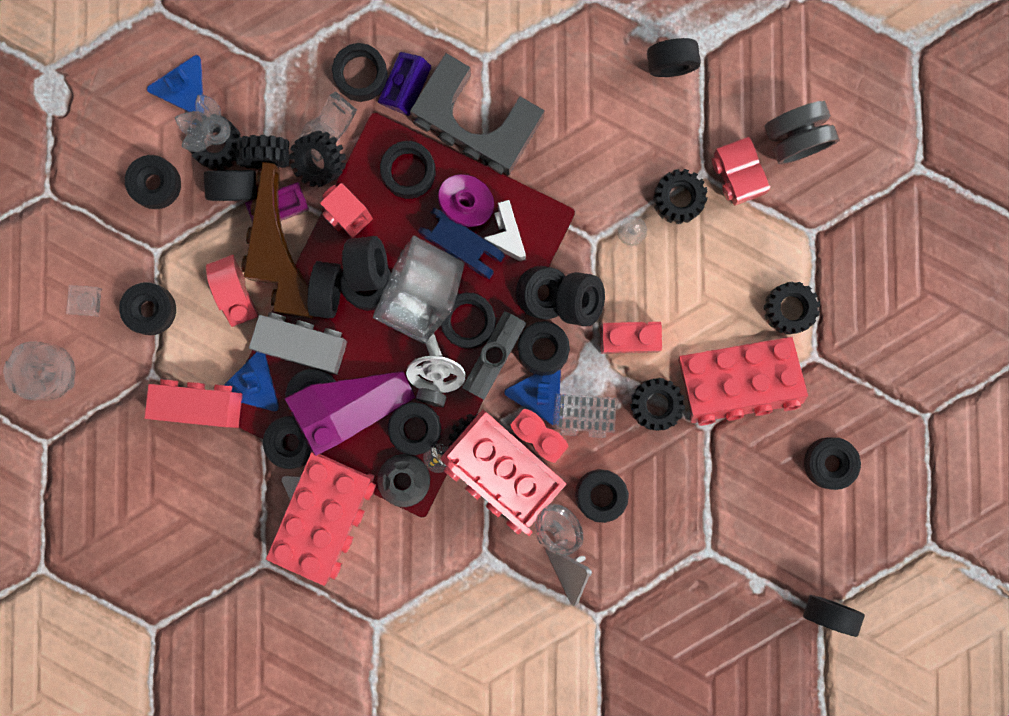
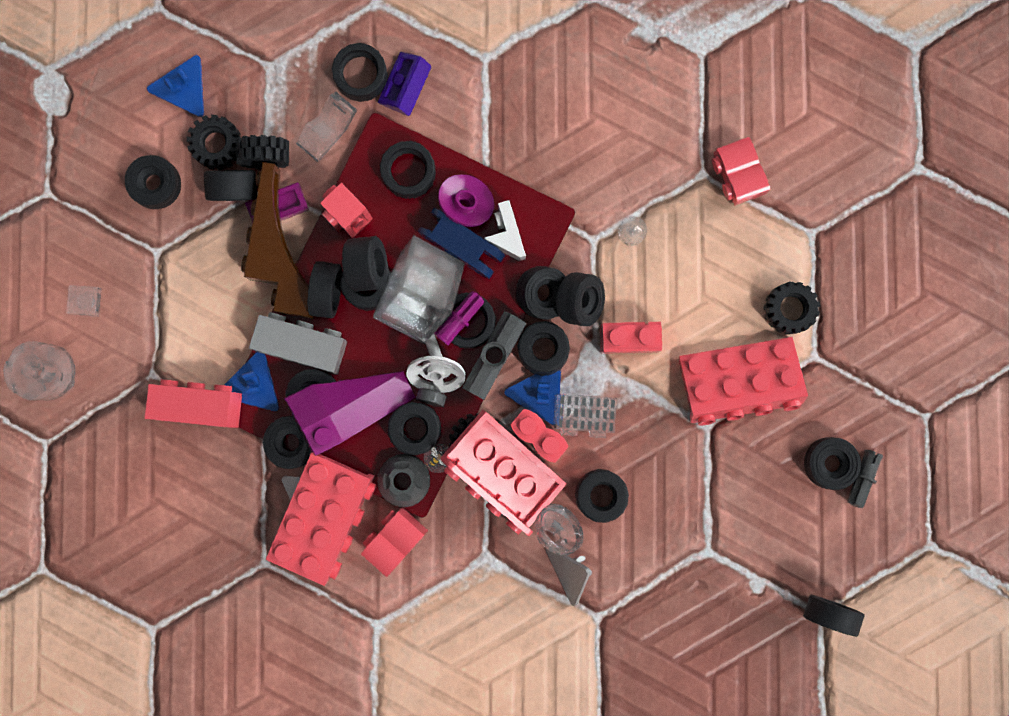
black tyre [119,282,176,335] -> none
clear plate [175,95,231,152] -> none
coral brick [206,255,258,327] -> none
black tyre [289,131,346,187] -> none
dark grey arch [410,53,545,175] -> none
black tyre [630,378,685,431] -> none
black tyre [647,38,701,77] -> none
black tyre [653,169,708,224] -> none
dark grey wheel [764,101,840,164] -> none
none -> coral brick [361,507,428,577]
none -> magenta axle [434,291,484,346]
none -> dark grey axle [847,450,883,508]

